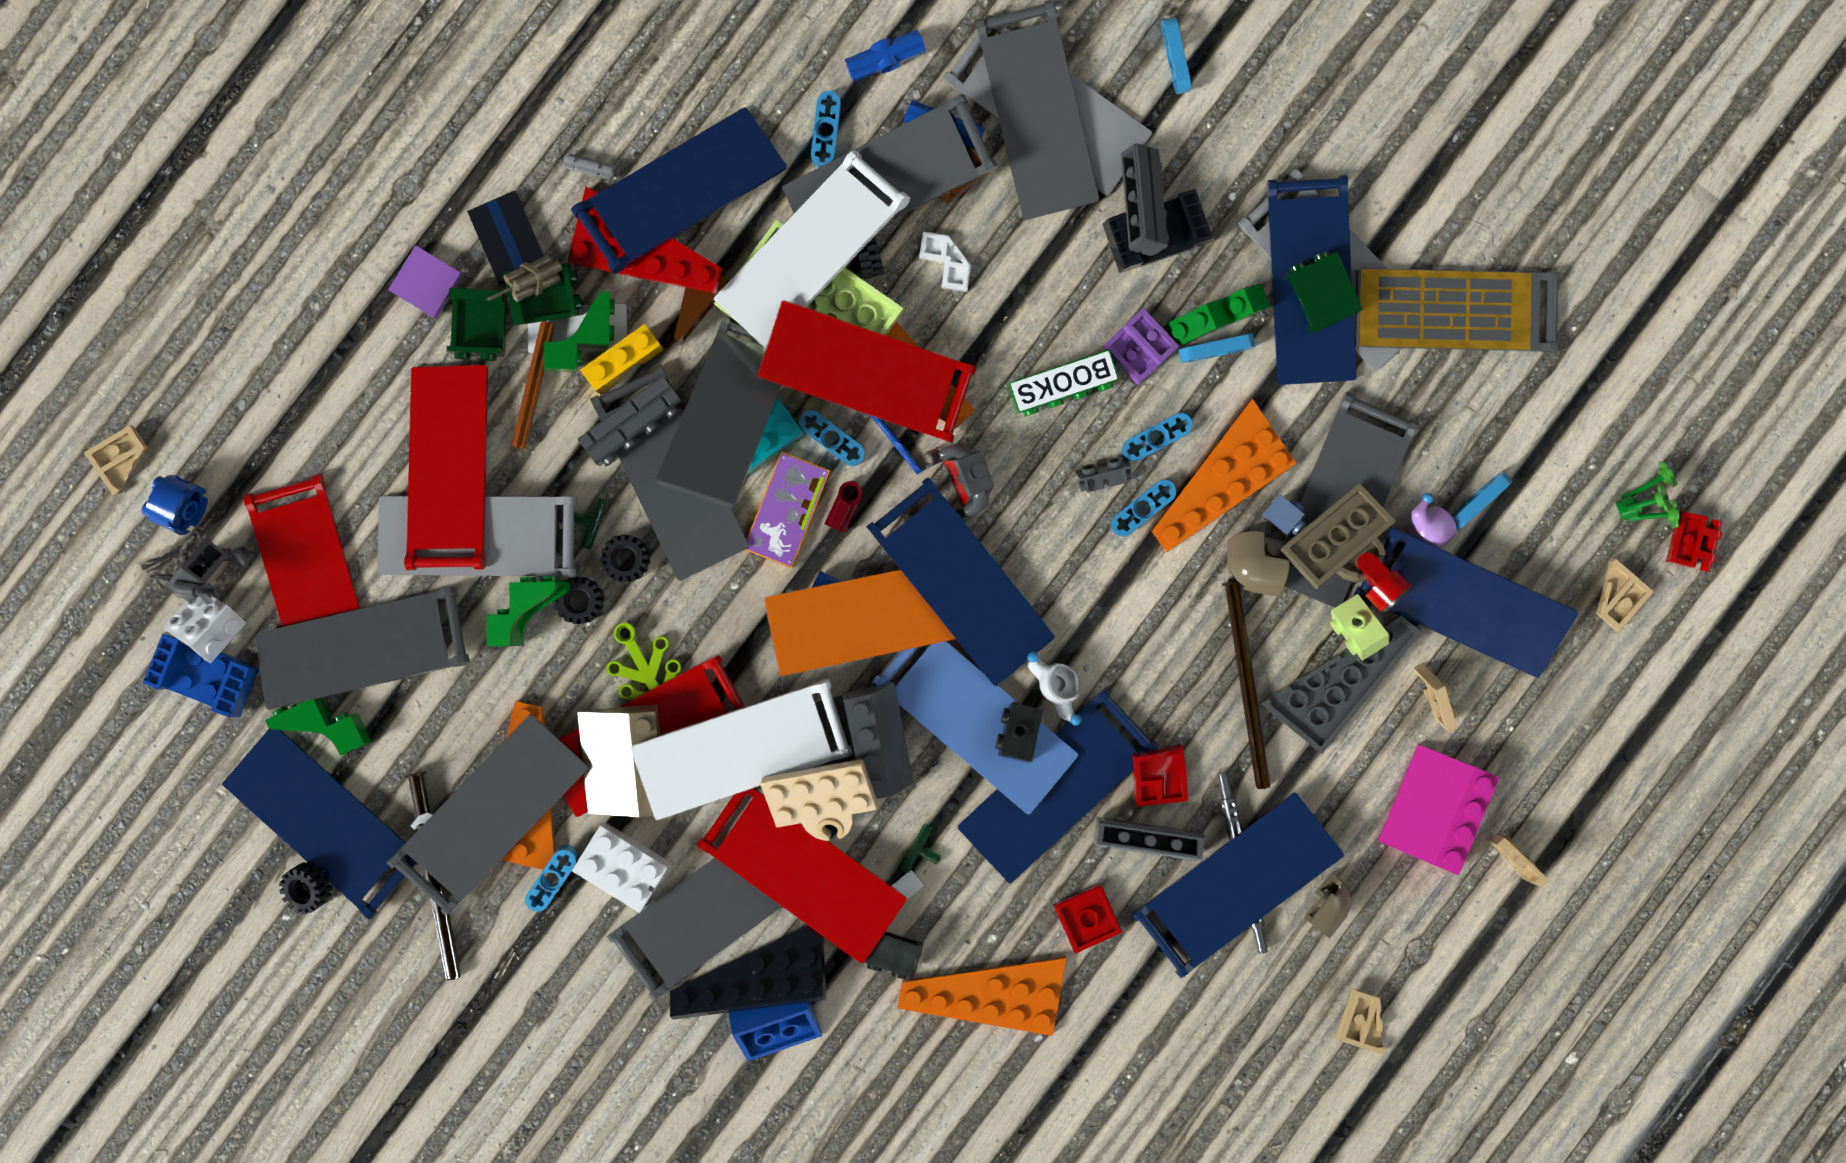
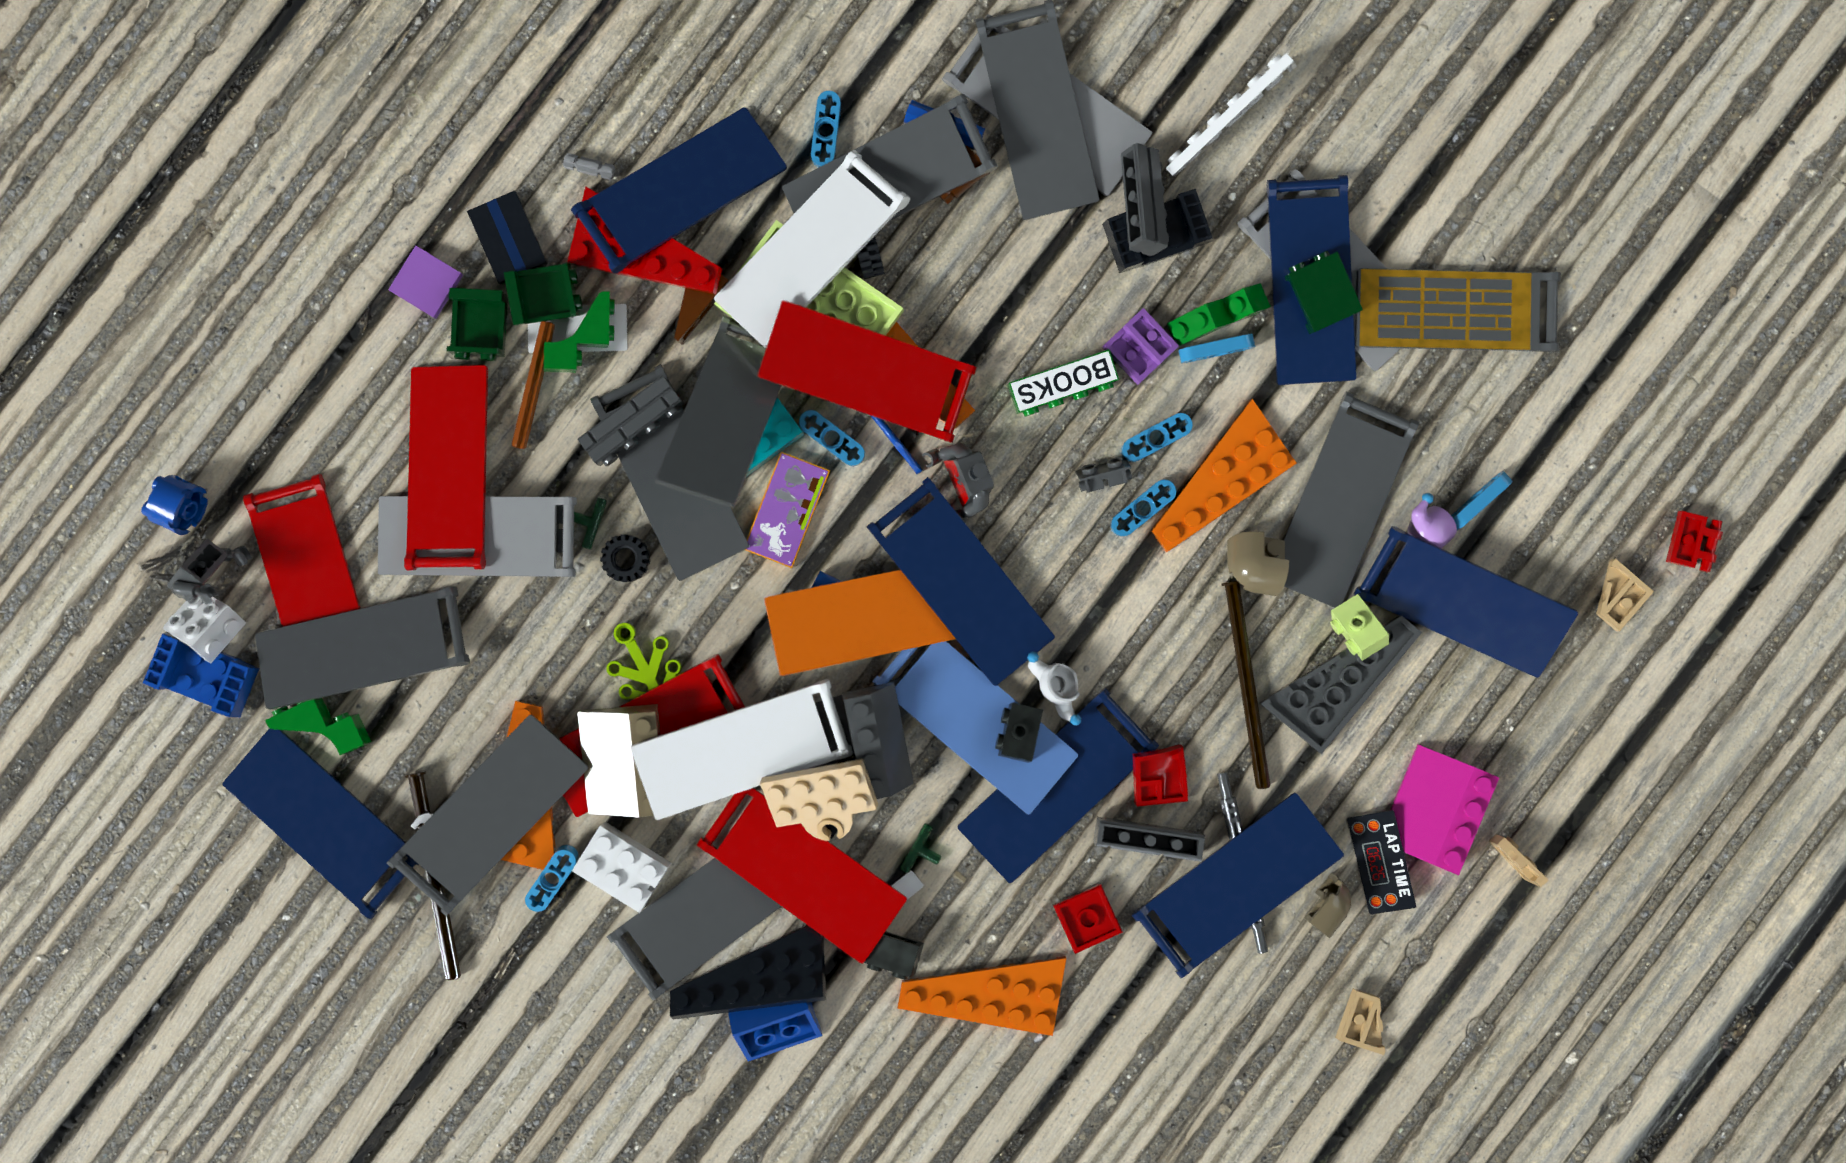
tan wing [84,425,148,496] -> none
black tyre [279,862,333,914] -> none
green arch [487,576,570,646] -> none
dark tan piece [488,255,562,302] -> none
black tyre [554,577,605,624] -> none
yellow arch [580,324,664,395] -> none
dark red piece [824,481,863,534] -> none
blue piece [845,29,926,82] -> none
white tile [919,232,971,292] -> none
dark azure beam [1161,17,1191,95] -> none
sand blue brick [1263,495,1306,537] -> none
dark tan plate [1280,483,1412,613] -> none
tan wing [1414,664,1457,732] -> none
plant [1615,461,1679,529] -> none
none -> white wing [1166,53,1297,176]
none -> black sticker [1347,810,1416,915]

